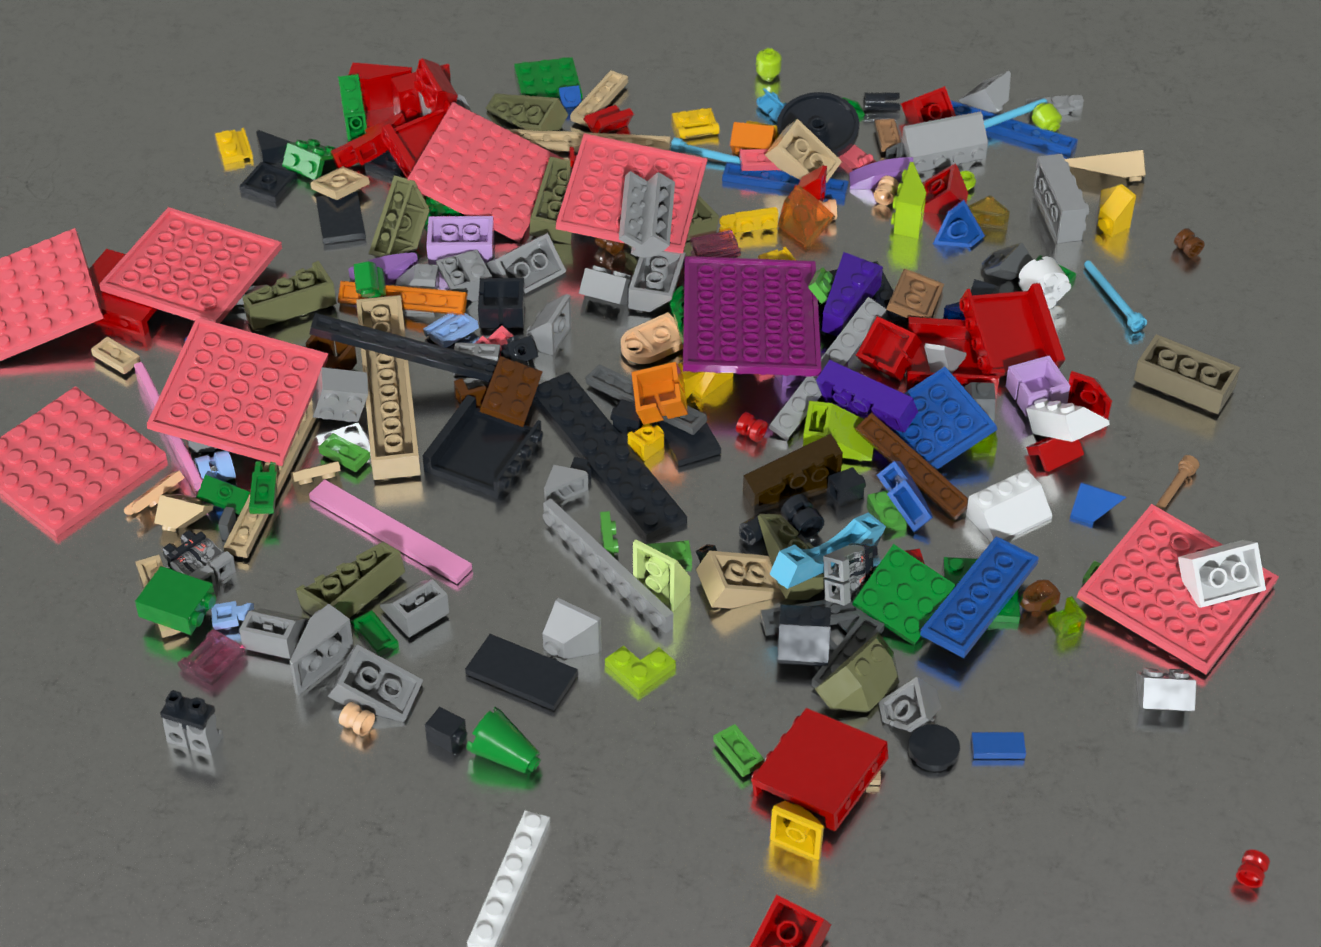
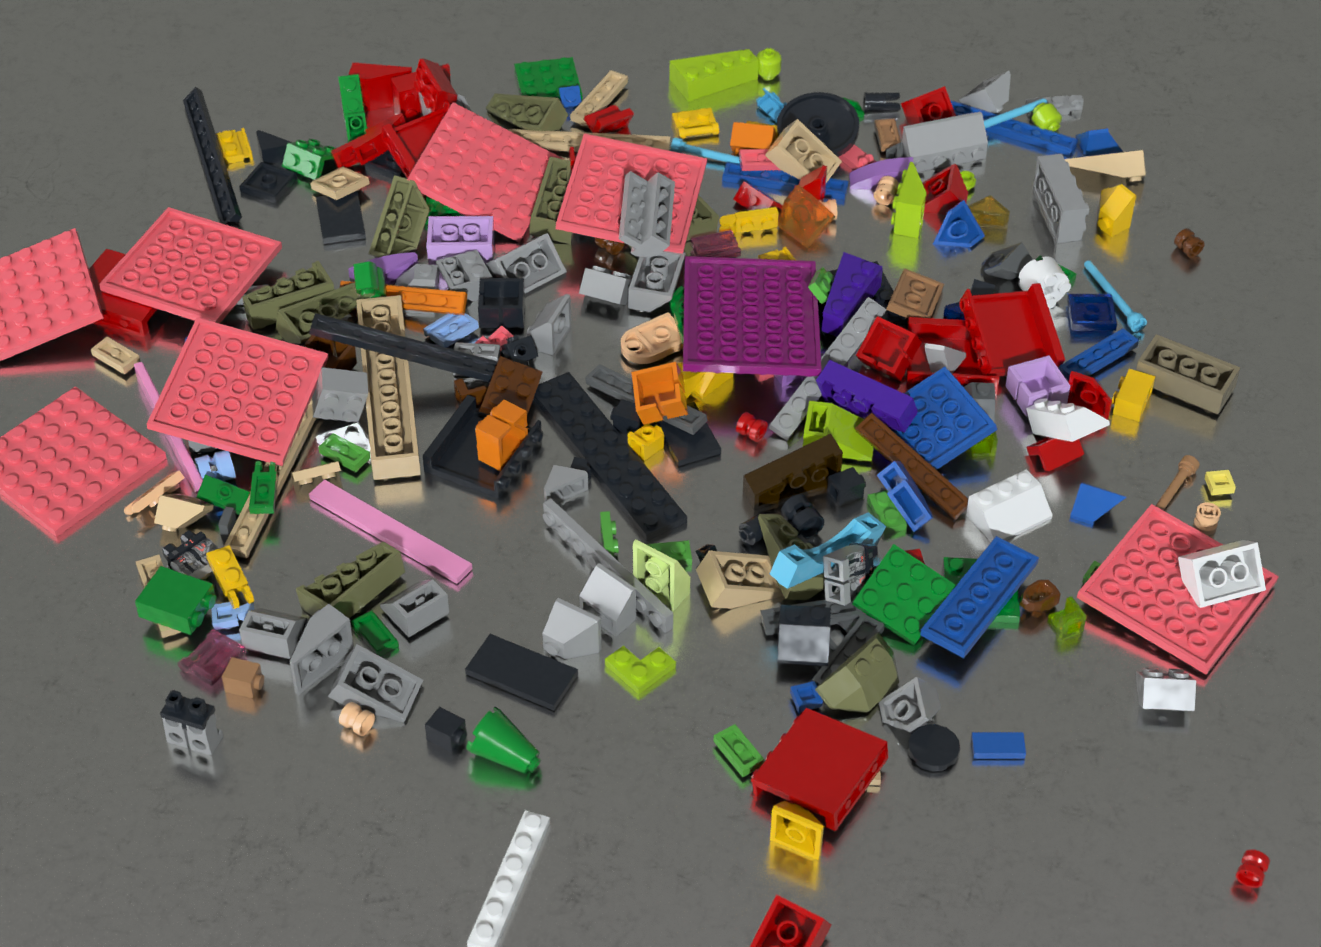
none -> black plate [183,87,242,227]
none -> yellow hinge [206,545,254,609]
none -> medium nougat brick [222,657,265,699]
none -> olive wedge [276,283,366,343]
none -> orange piece [475,400,528,471]
none -> light grey slope [579,563,636,637]
none -> lime wedge [669,49,759,102]
none -> red panel [733,181,785,210]
none -> blue plate [790,681,823,713]
none -> blue plate [1059,328,1139,381]
none -> clear blue plate [1067,294,1117,331]
none -> blue slope [1075,128,1123,157]
none -> yellow brick [1112,369,1156,422]
none -> light nougat wheel [1193,502,1221,536]
none -> light yellow plate [1205,470,1236,495]

